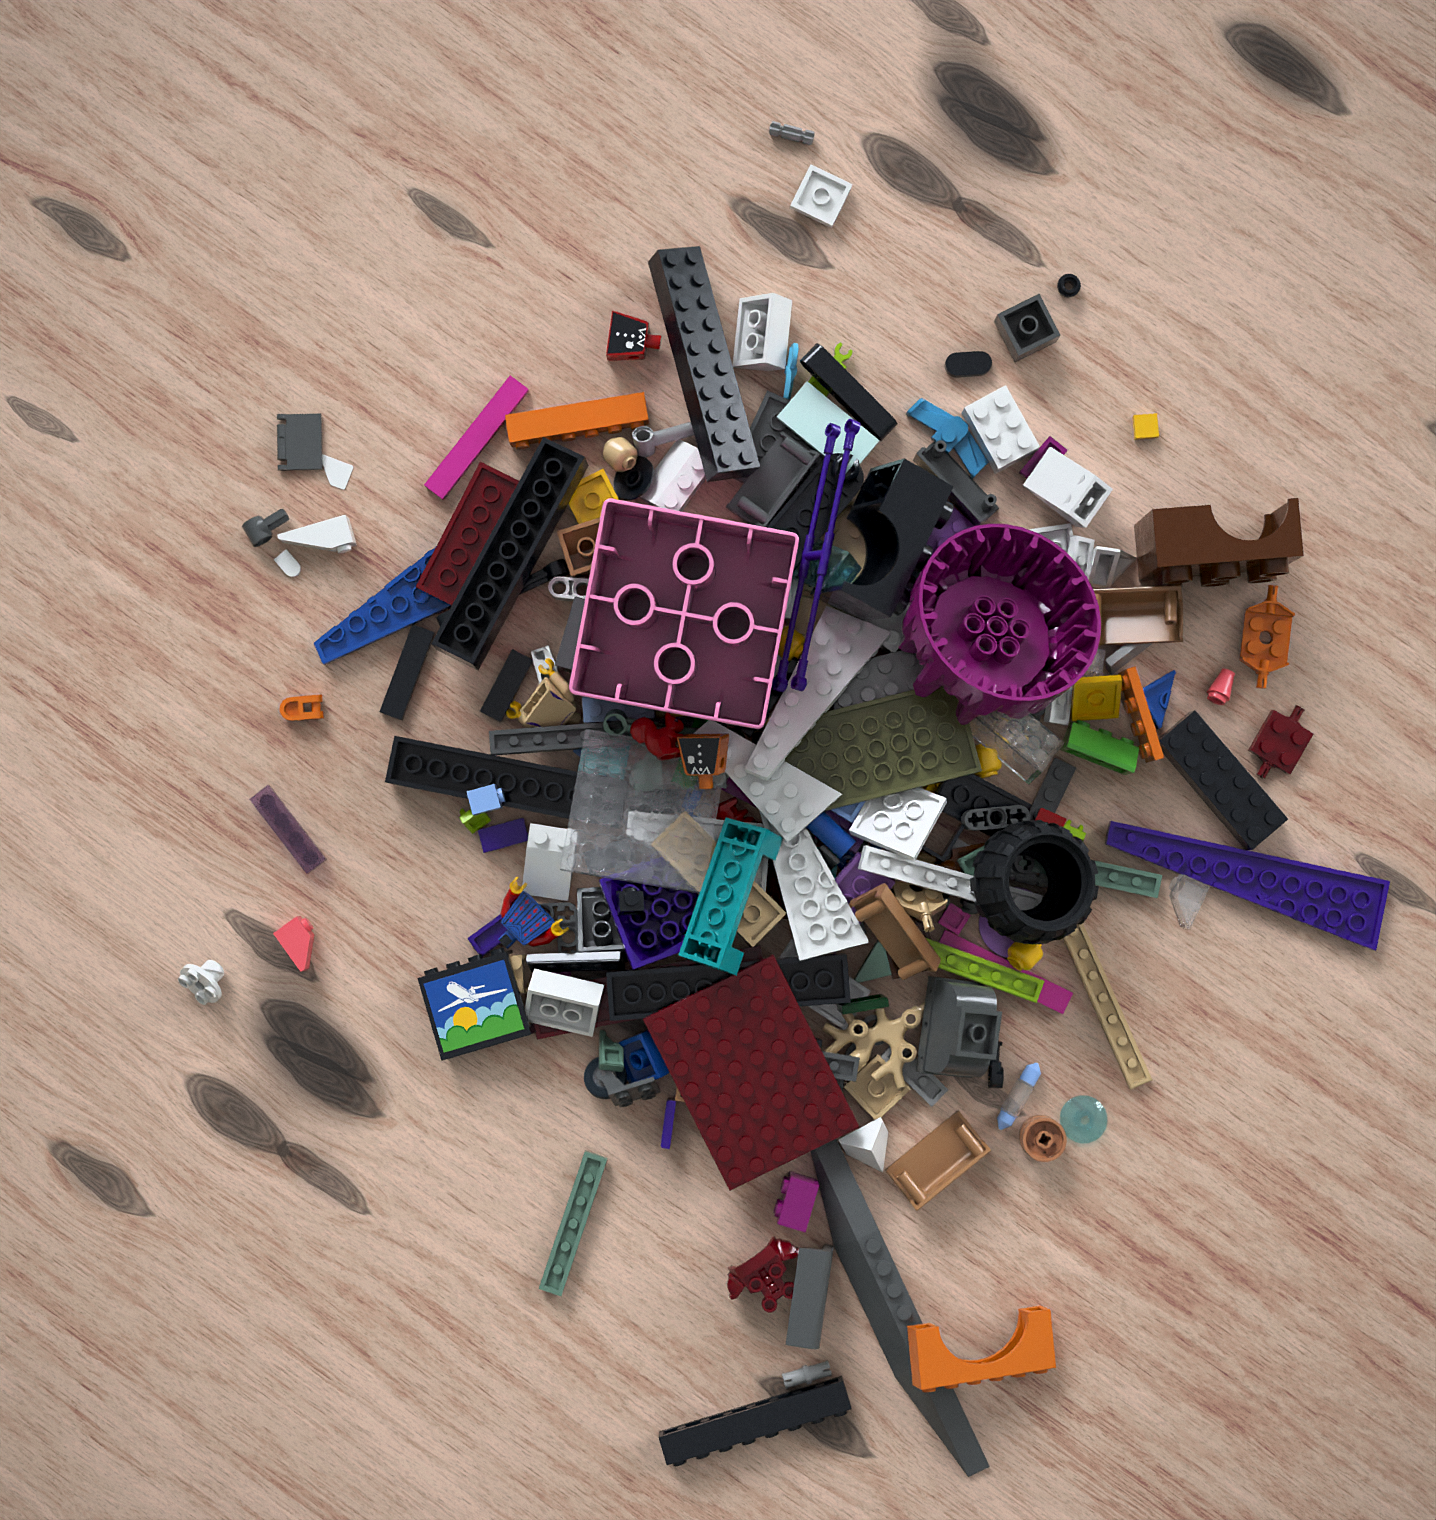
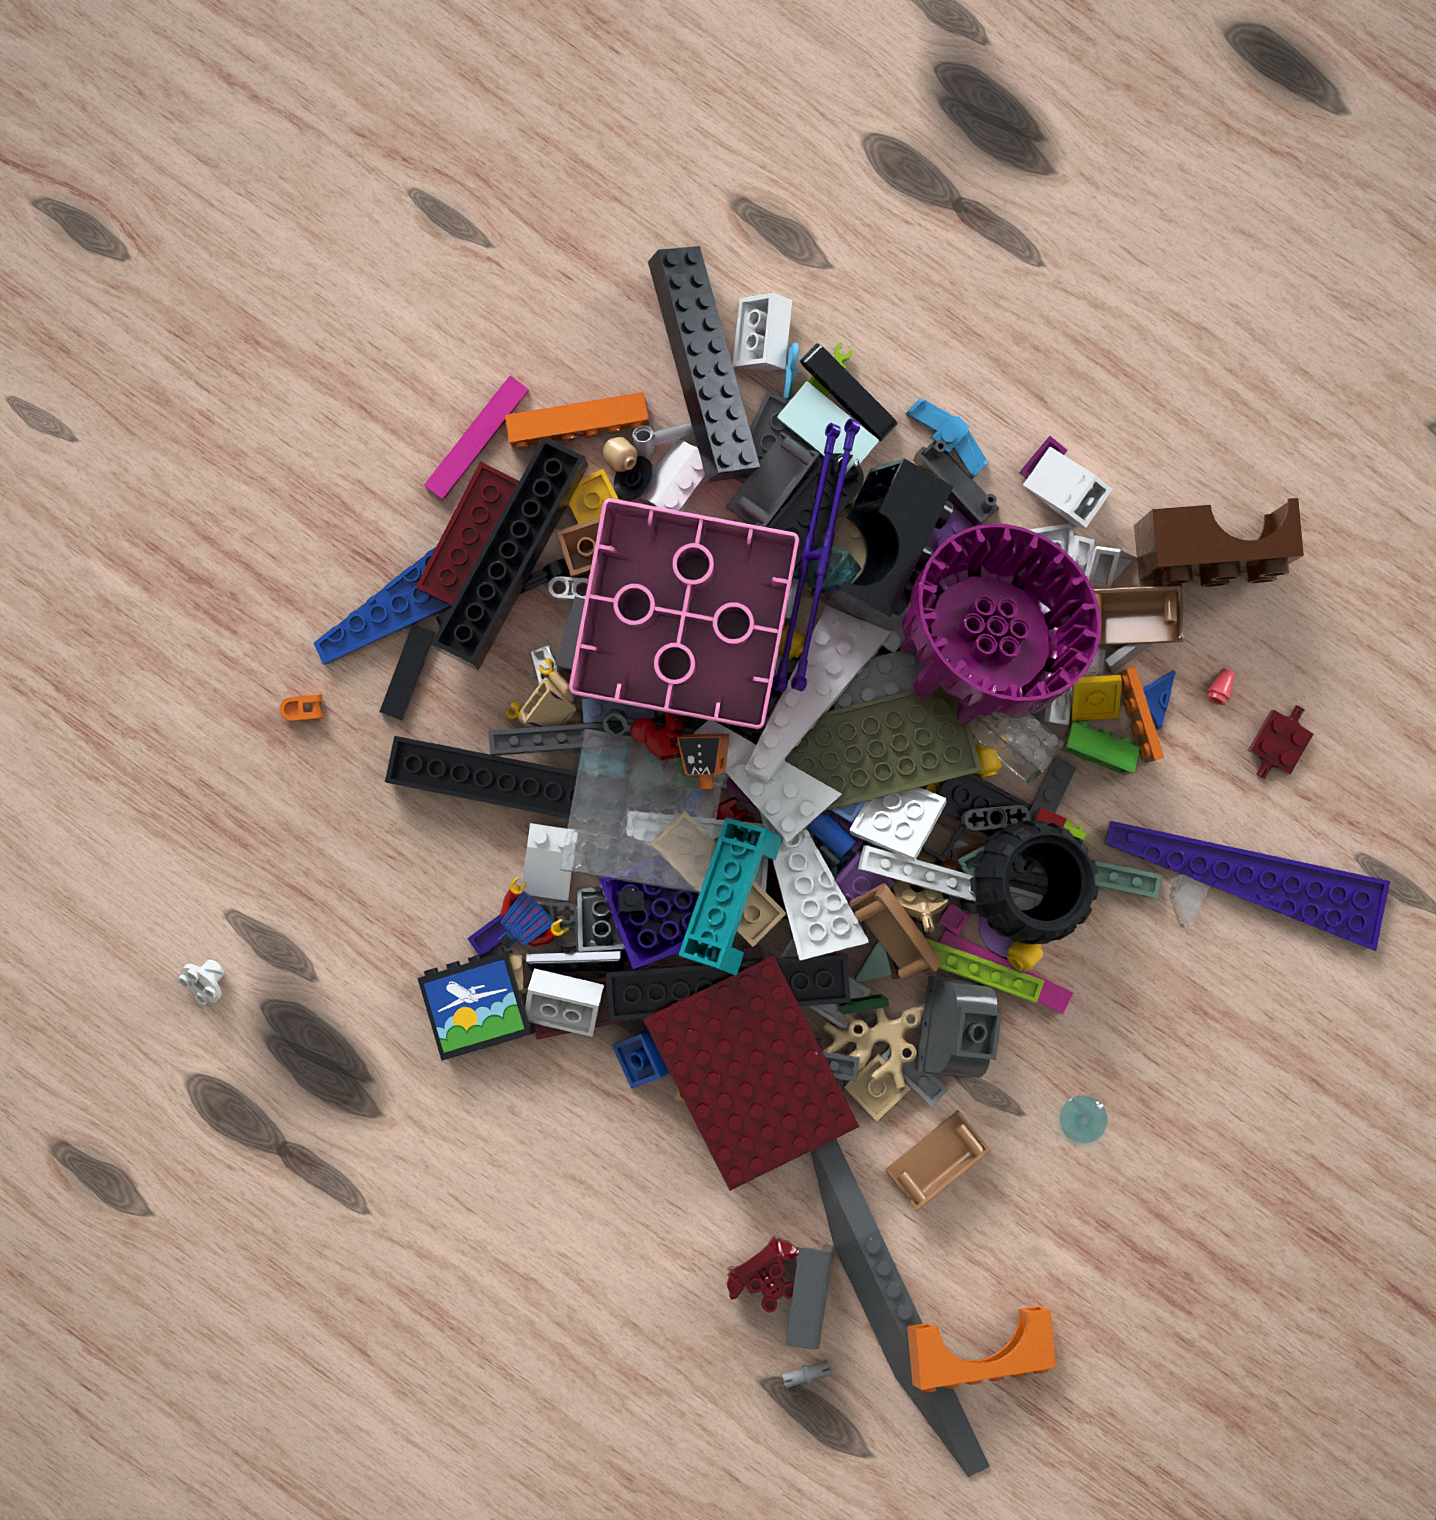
dark grey axle [242,509,289,547] -> none
clear purple plate [249,785,327,874] -> none
coral slope [273,916,315,972] -> none
white piece [274,549,301,577] -> none
dark grey piece [277,413,322,471] -> none
white slope [277,515,357,553] -> none
white sticker [322,454,353,490] -> none
lime tile [459,808,492,834] -> none
light blue brick [466,784,505,815] -> none
dark purple tile [478,818,528,853] -> none
black tile [480,649,533,722] -> none
sand green plate [539,1150,608,1296] -> none
dark grey plate [584,1057,661,1107] -> none
sand green tile [599,1030,624,1072] -> none
torso [606,311,662,361] -> none
black brick [658,1376,852,1466] -> none
dark purple tile [661,1098,676,1149] -> none
light grey axle [769,121,815,145] -> none
magenta brick [773,1171,819,1233] -> none
white plate [790,165,853,228] -> none
white slope [838,1117,888,1173] -> none
black tile [945,351,992,377] -> none
white brick [961,385,1040,474] -> none
black connector [988,1041,1004,1088] -> none
dark grey brick [994,294,1061,362] -> none
piece [997,1063,1041,1130] -> none
nougat wheel [1019,1115,1067,1162] -> none
black plate [1057,274,1081,298] -> none
tan tile [1063,923,1152,1089] -> none
yellow tile [1132,413,1159,440] -> none
black brick [1158,710,1288,850] -> none
orange plate [1239,585,1295,689] -> none

